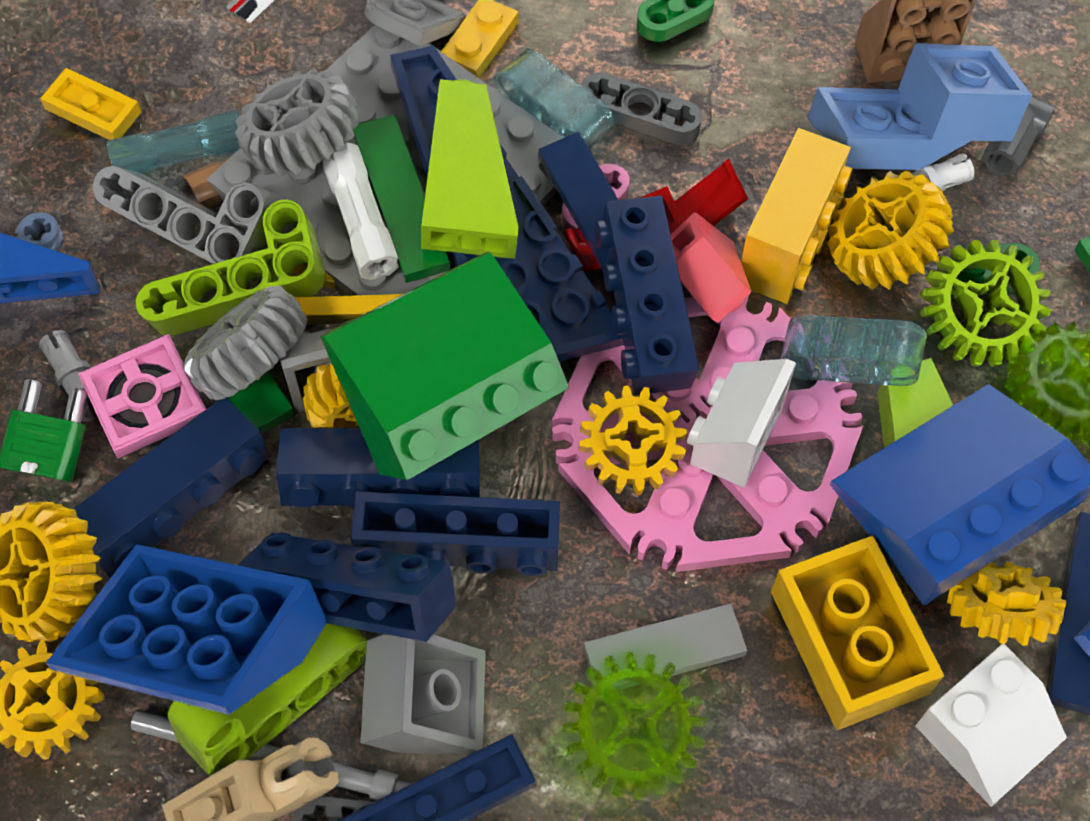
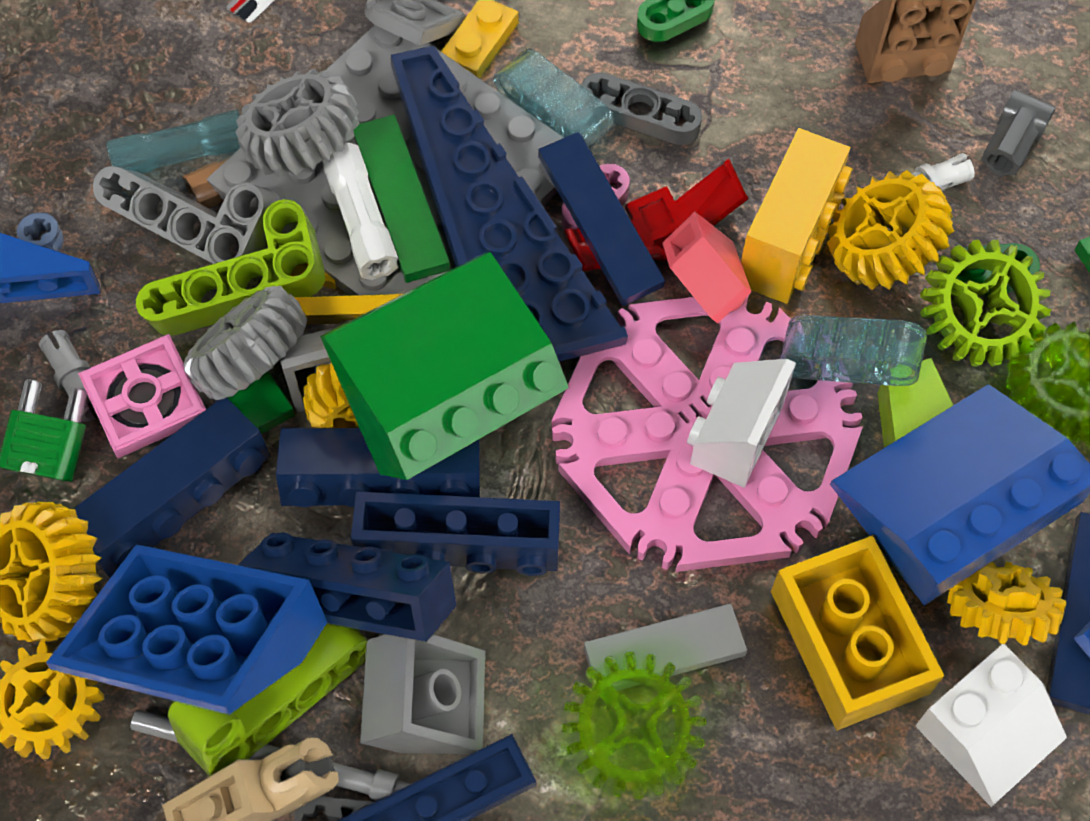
yellow plate [40,68,142,144] -> none
lime slope [421,79,519,259] -> none
yellow gear [578,385,687,495] -> none
dark blue brick [595,196,700,395] -> none
medium blue piece [808,43,1032,170] -> none

